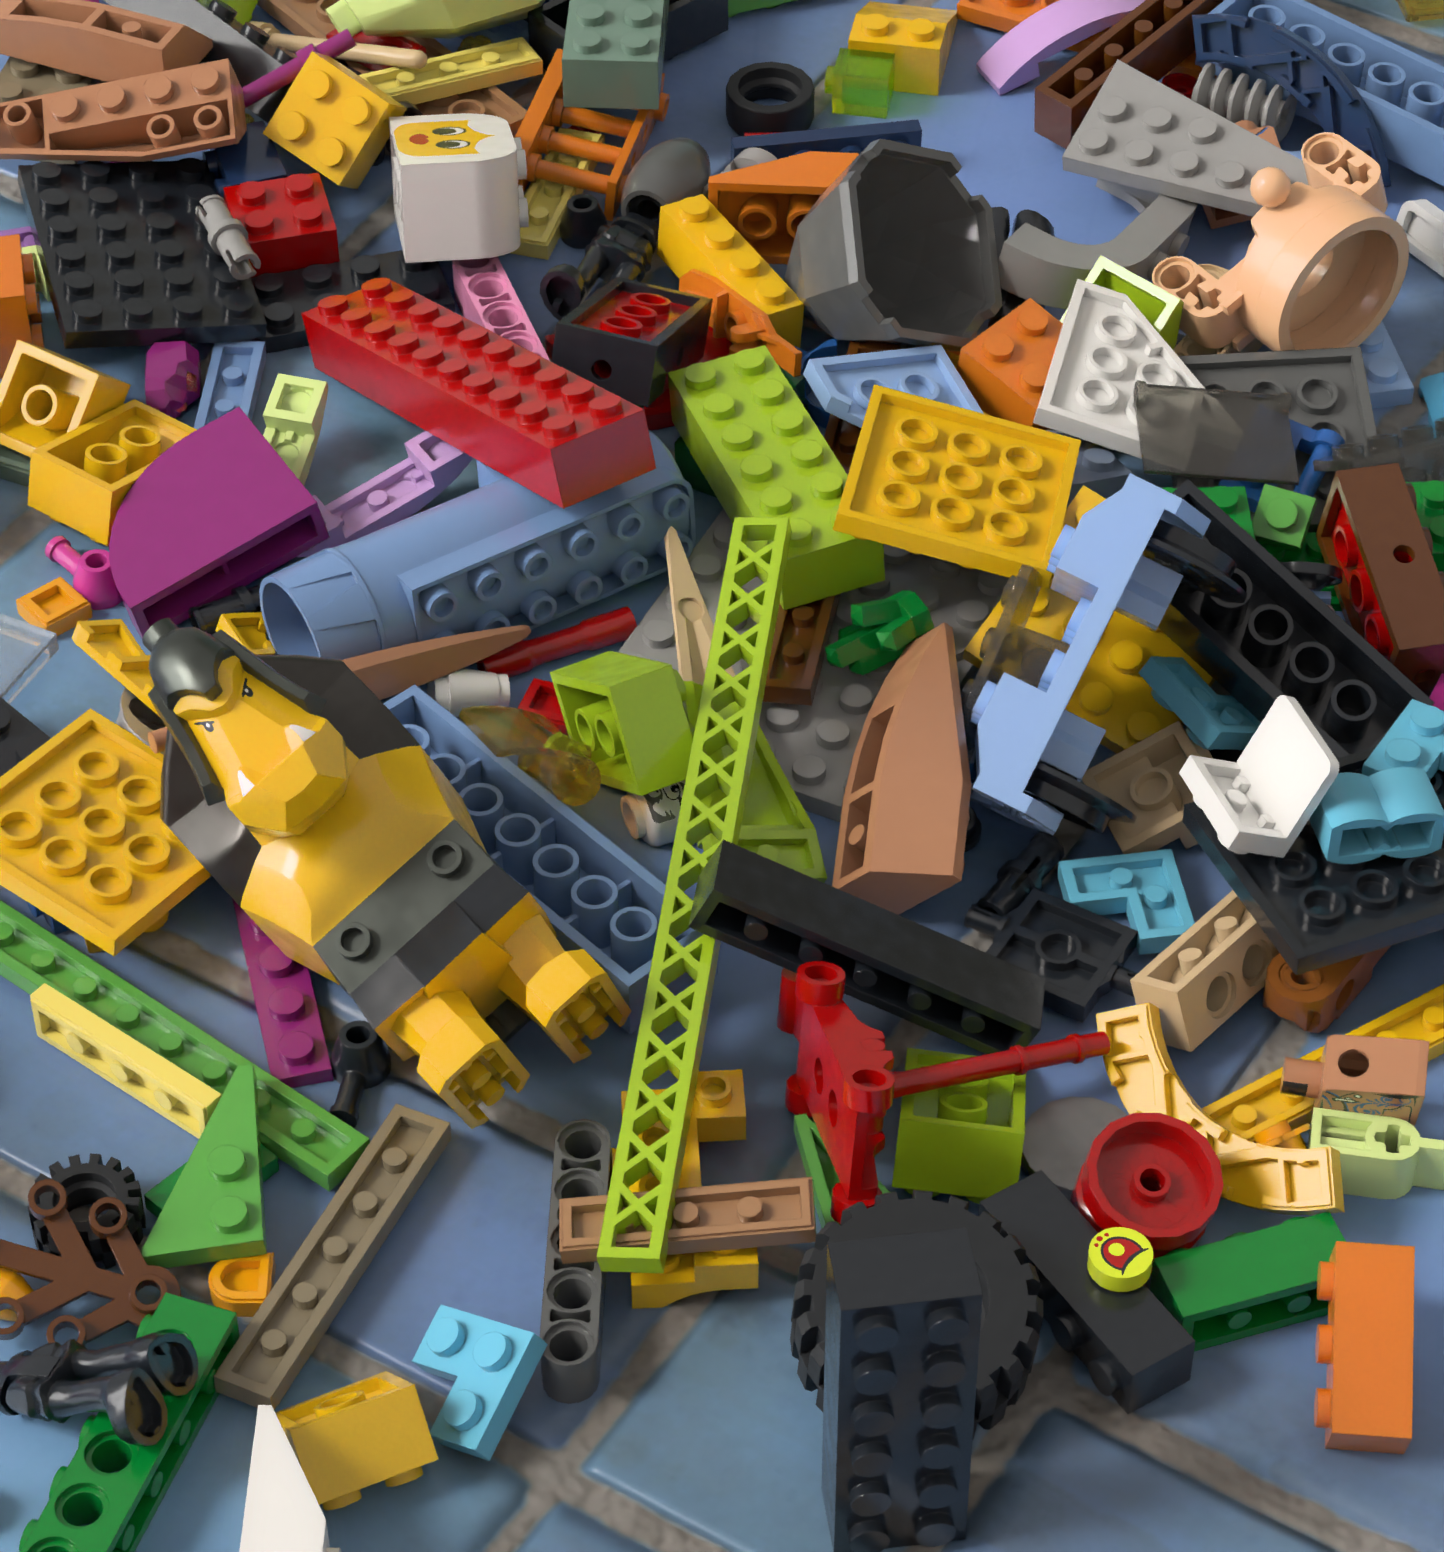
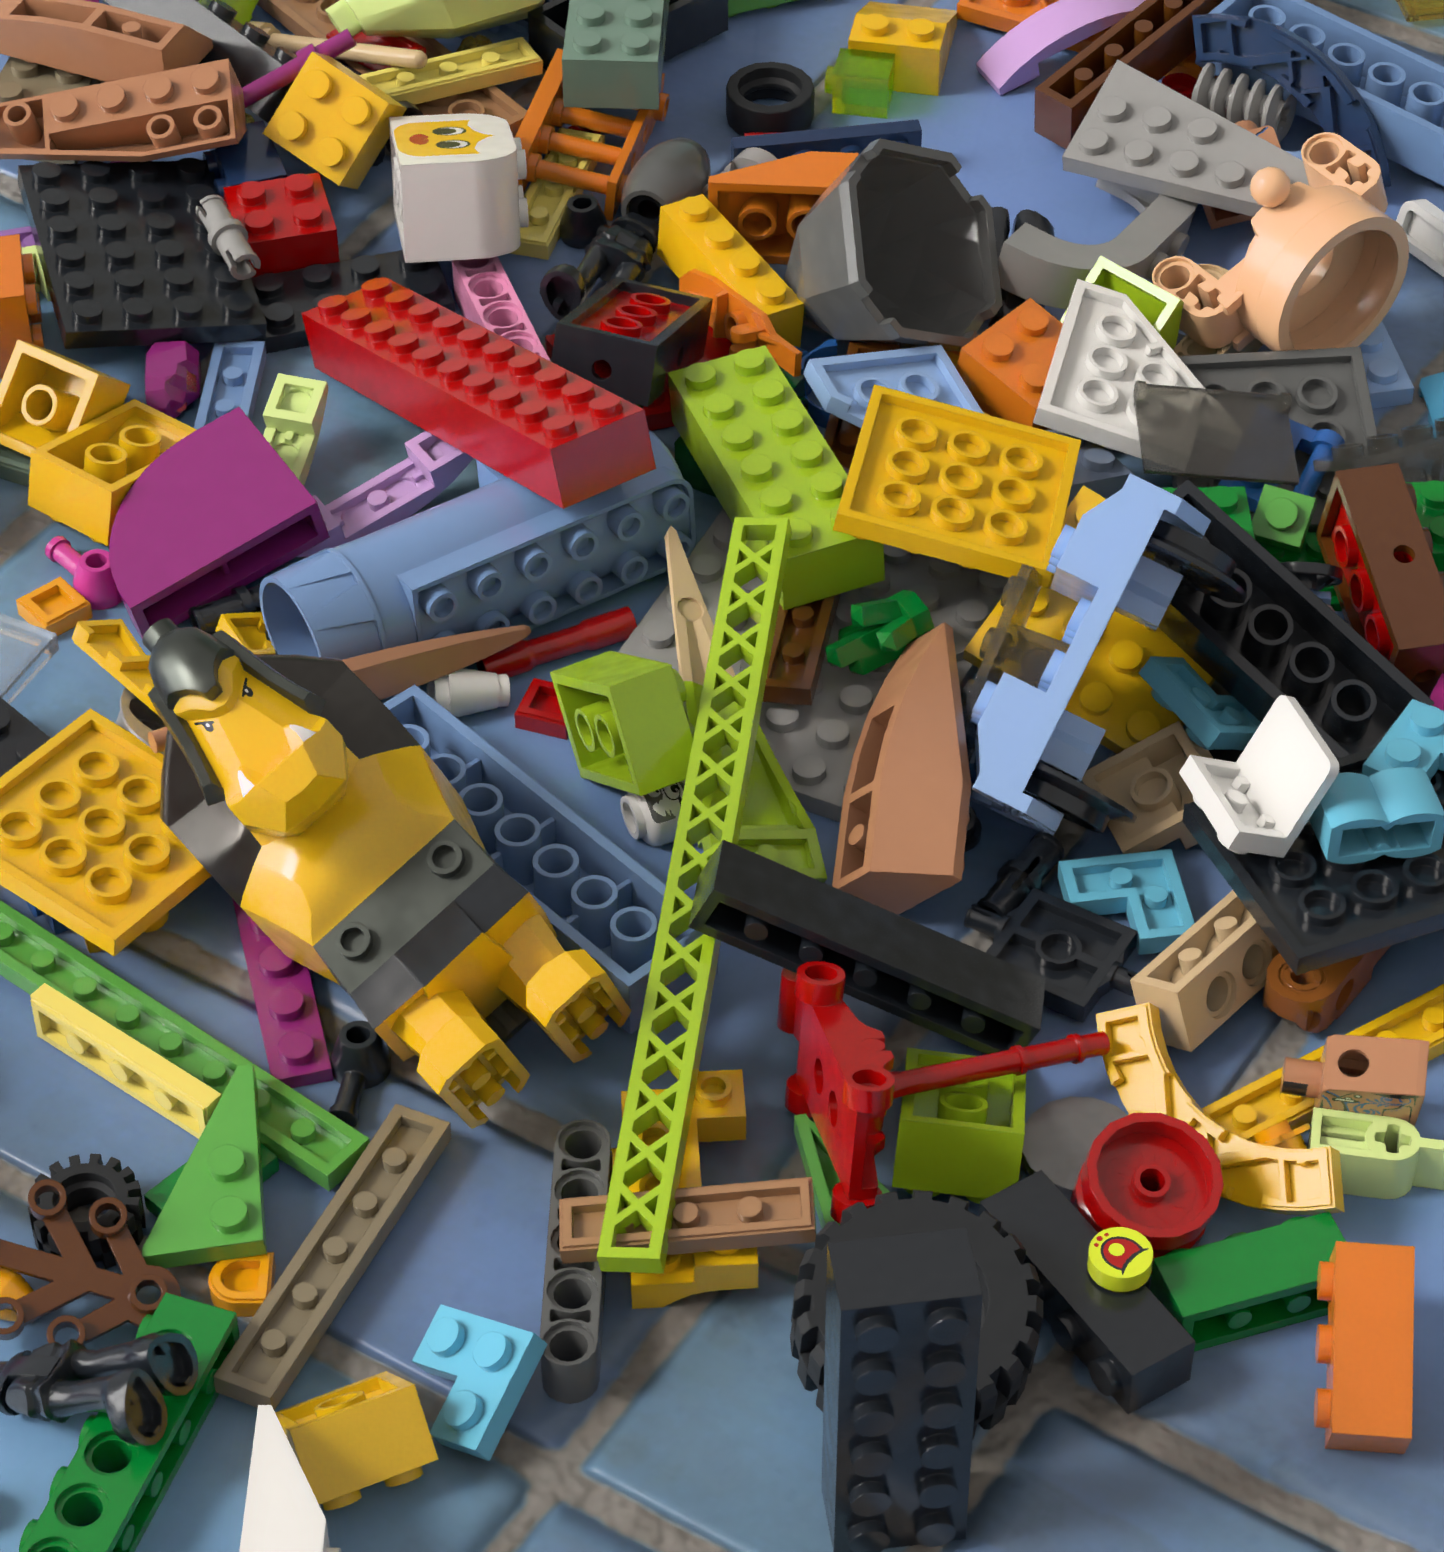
clear yellow panel [458,706,601,806] -> none

